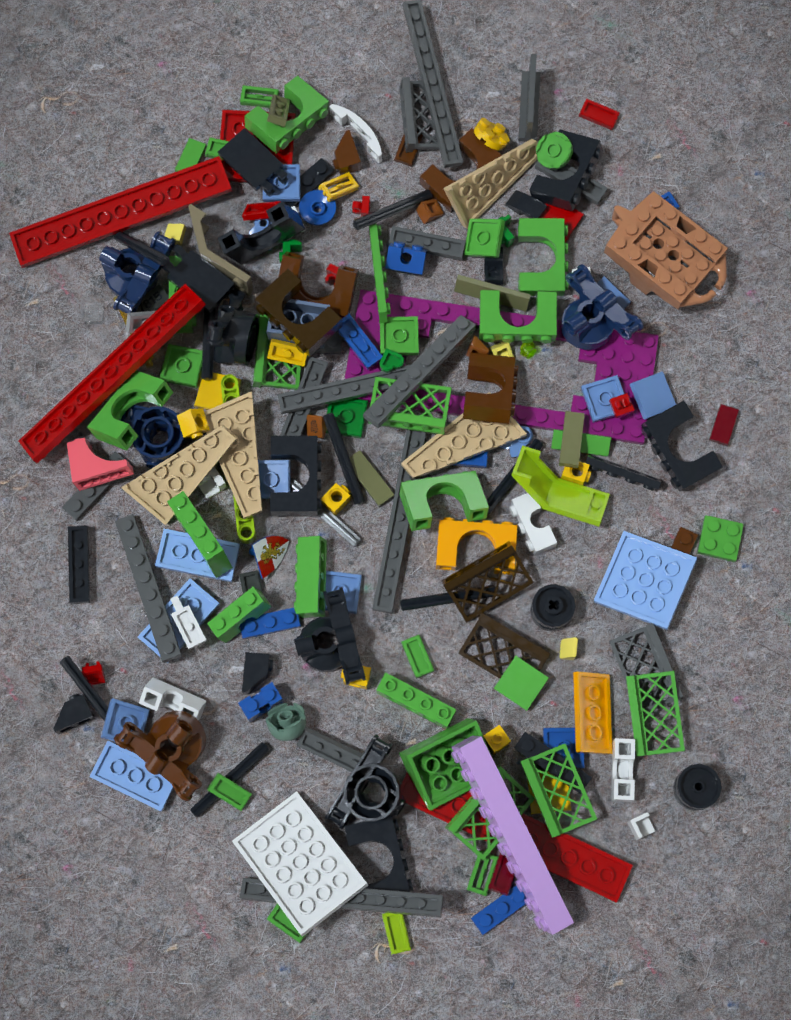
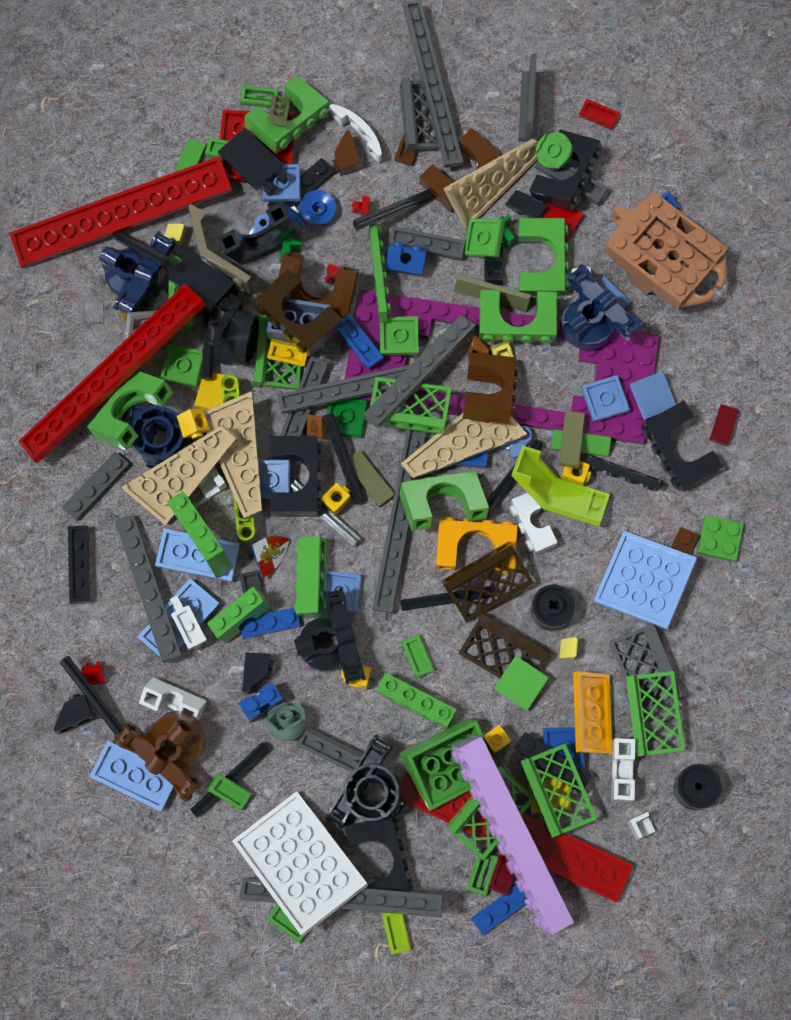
coral arch [67,437,134,491] -> none
medium blue tile [101,698,150,742] -> none
red tile [242,201,281,221] -> none
yellow tile [318,172,359,202] -> none
green tile [380,348,404,373] -> none
dark orange slope [416,199,444,224] -> none
yellow plate [474,118,510,151] -> none
clear neon green plate [520,342,537,359] -> none
red tile [609,393,635,419] -> none

